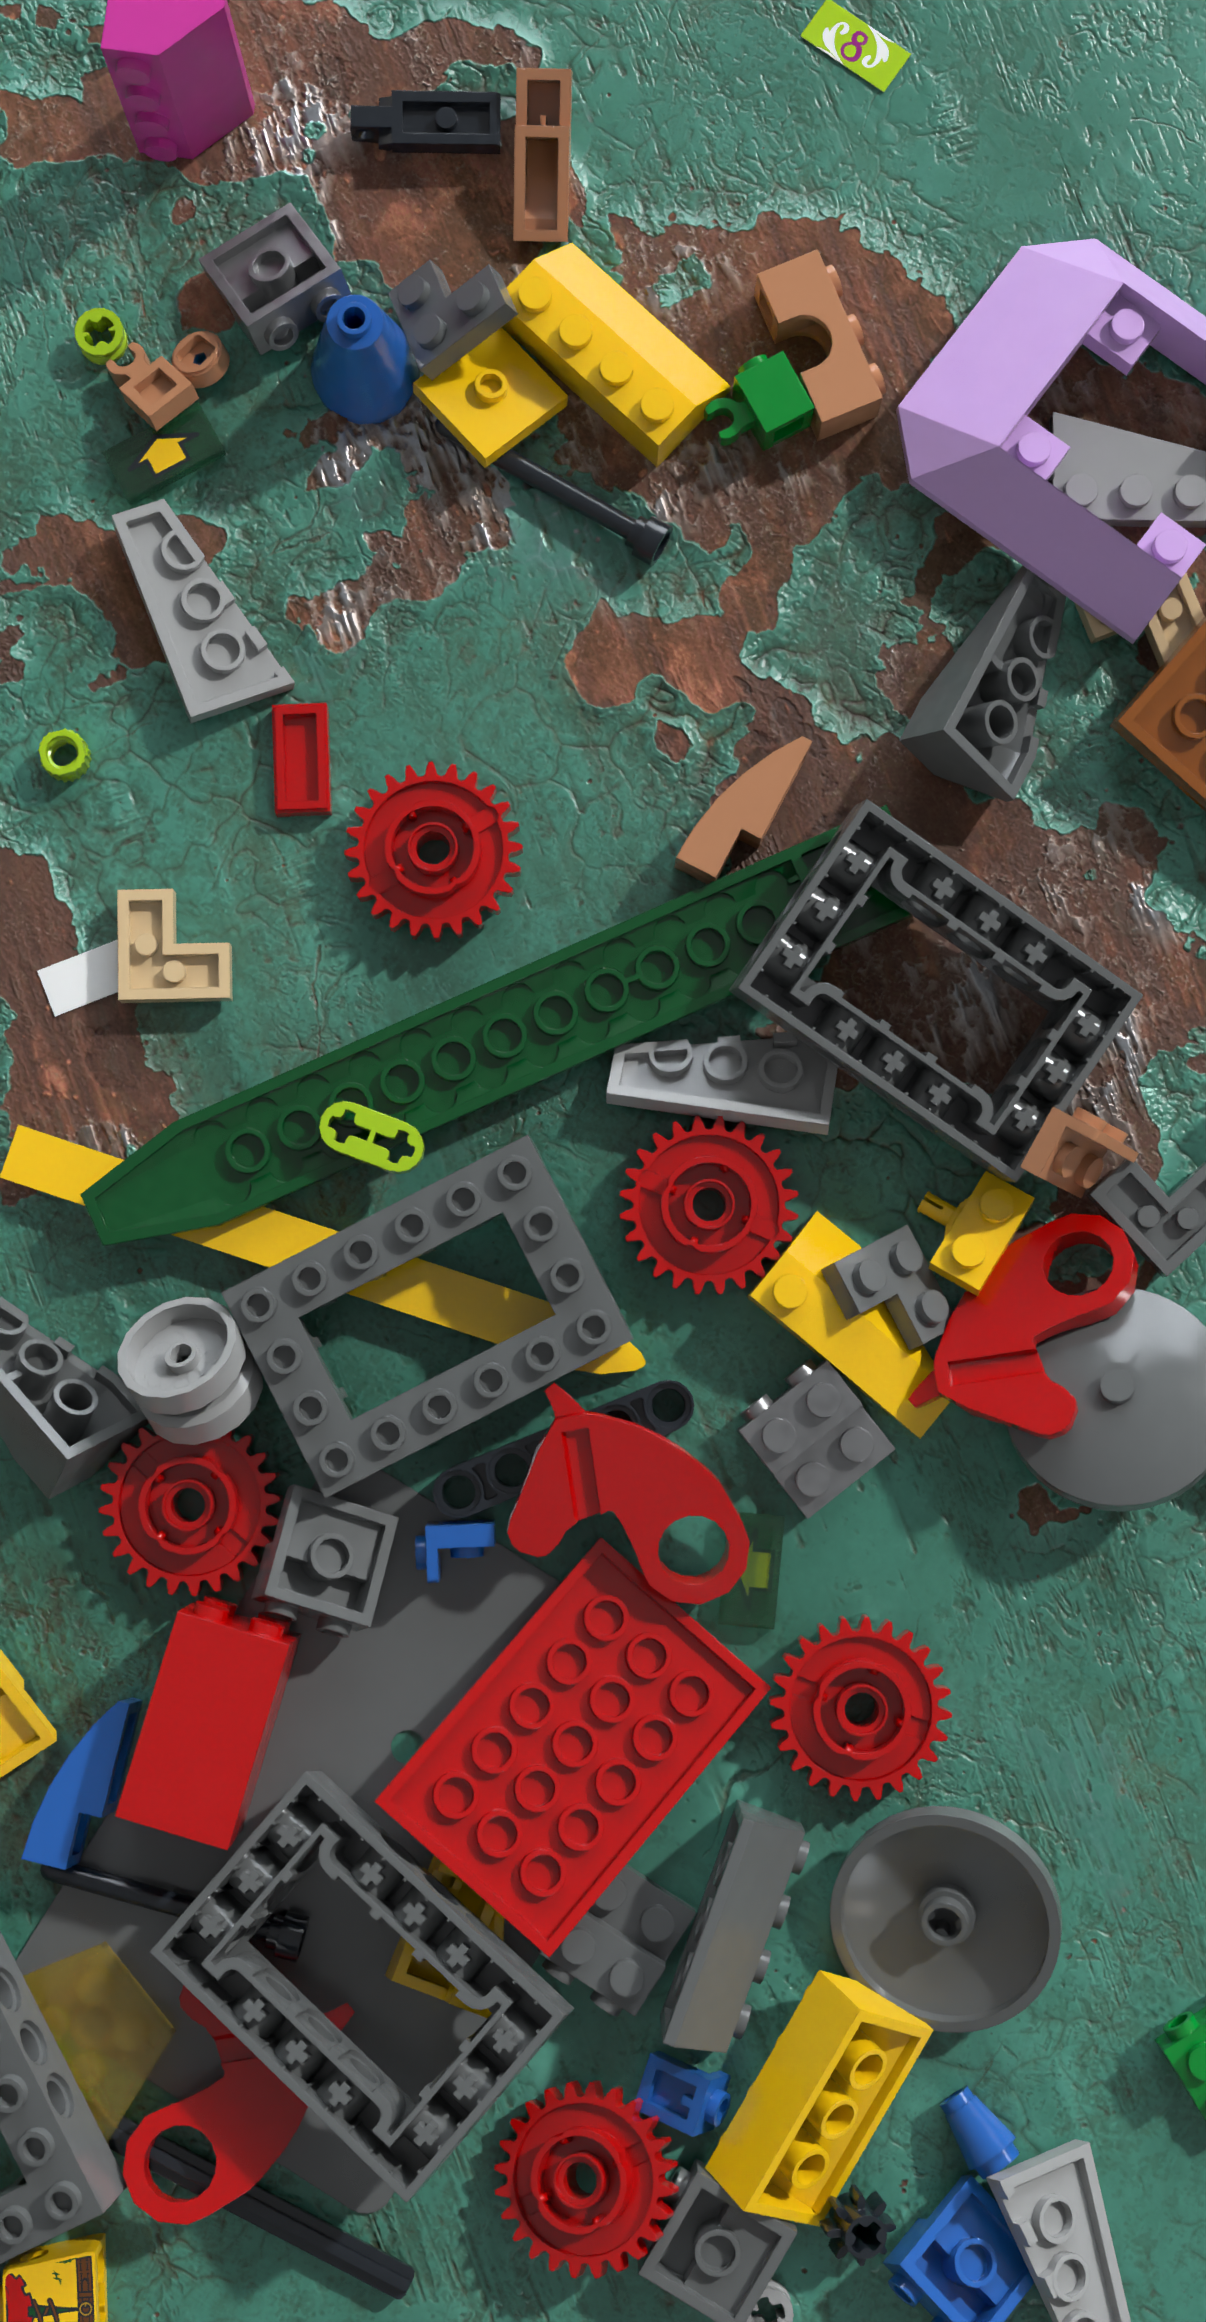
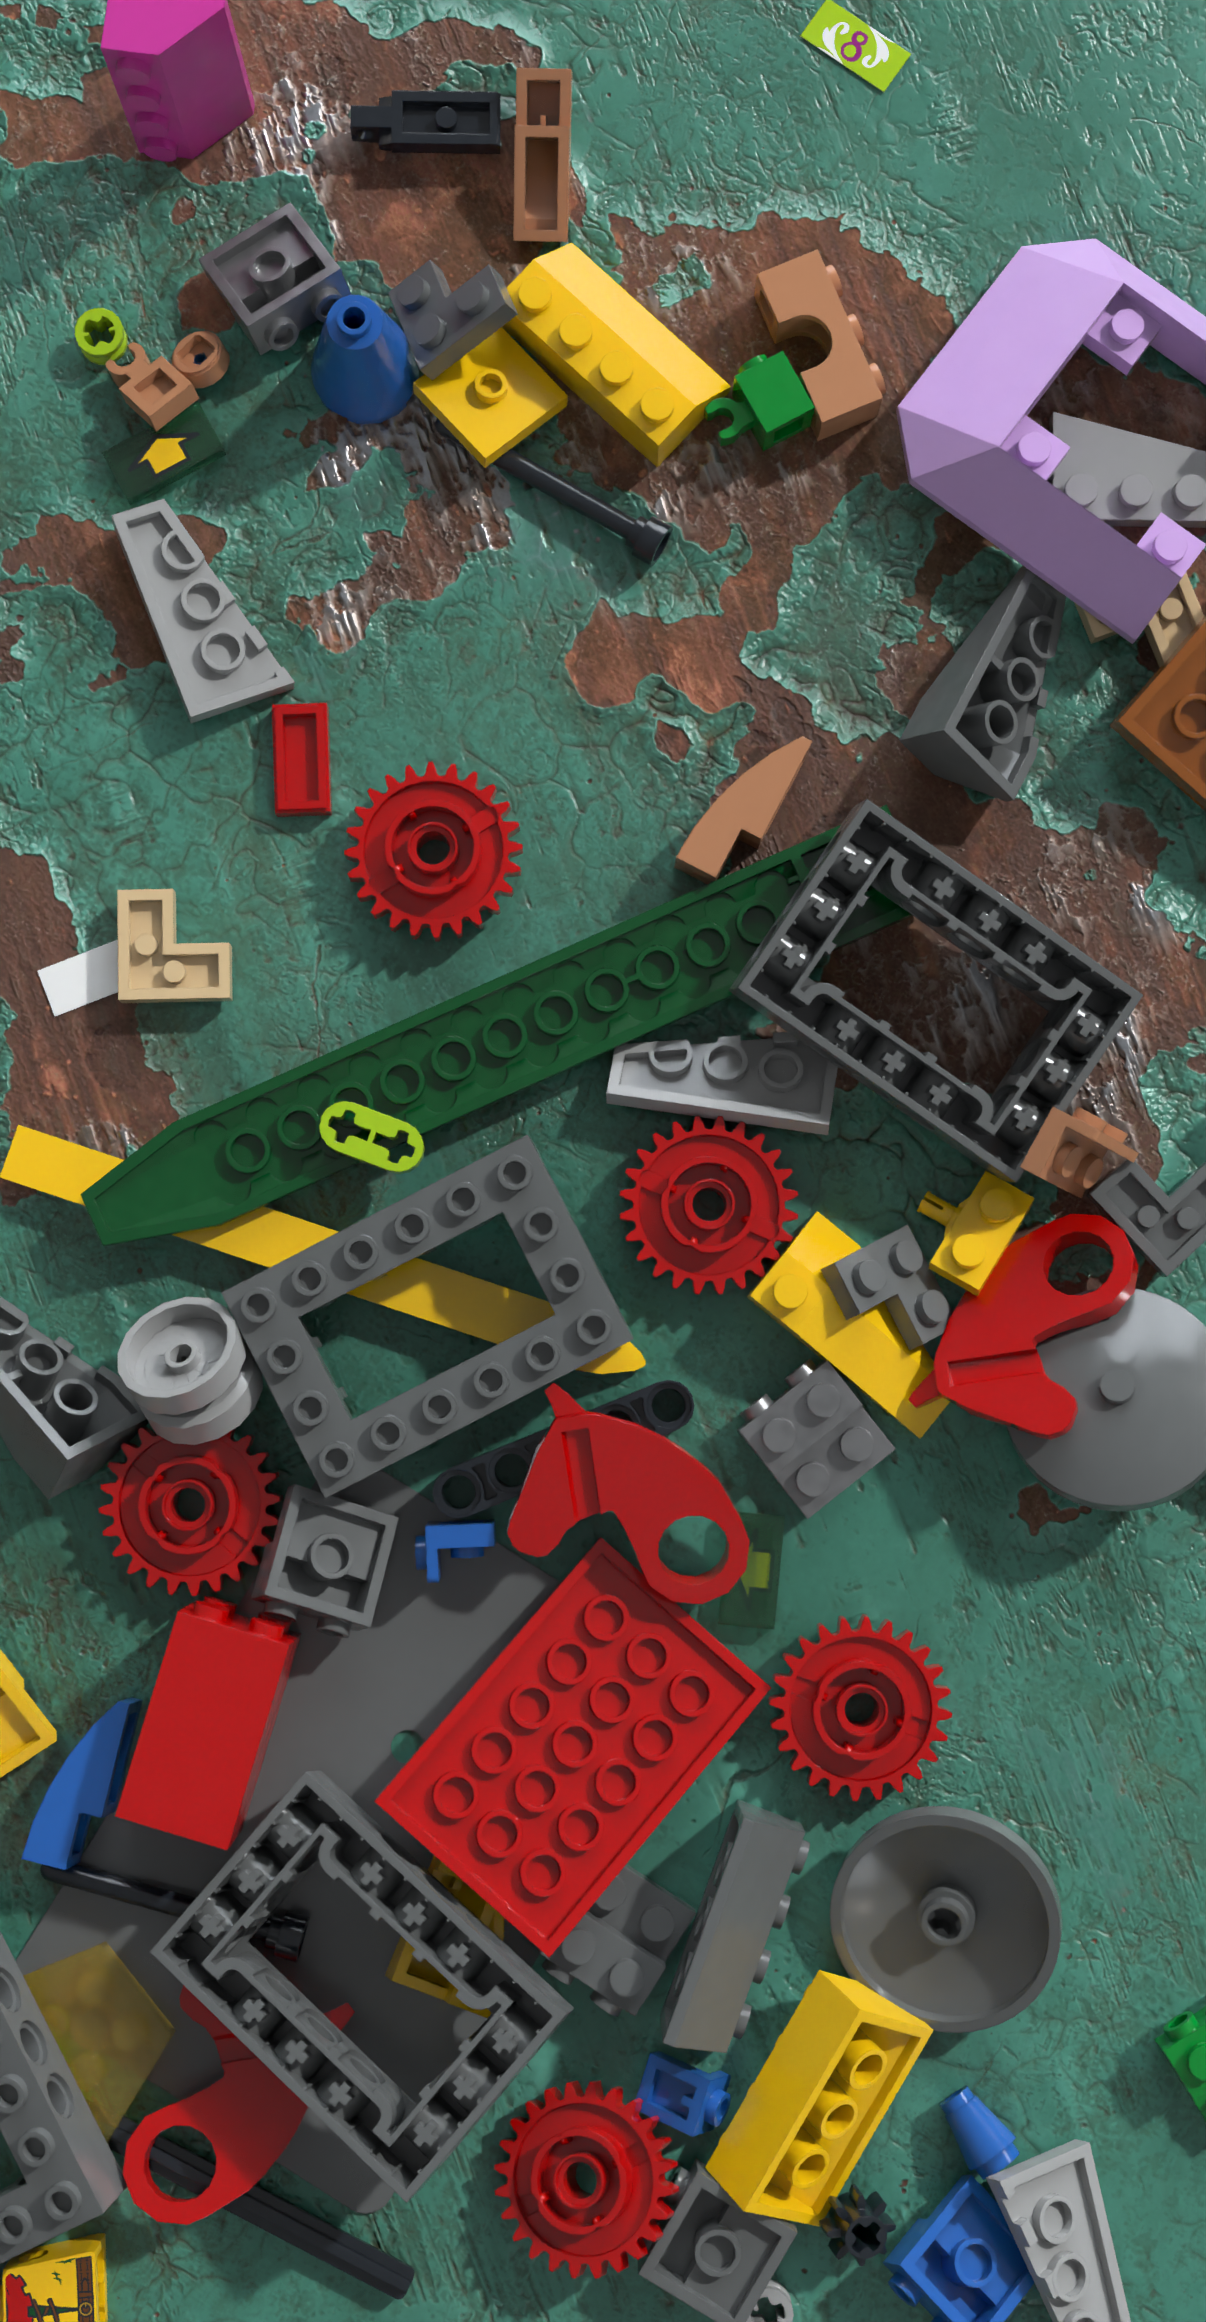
lime axle [38,728,92,782] -> none

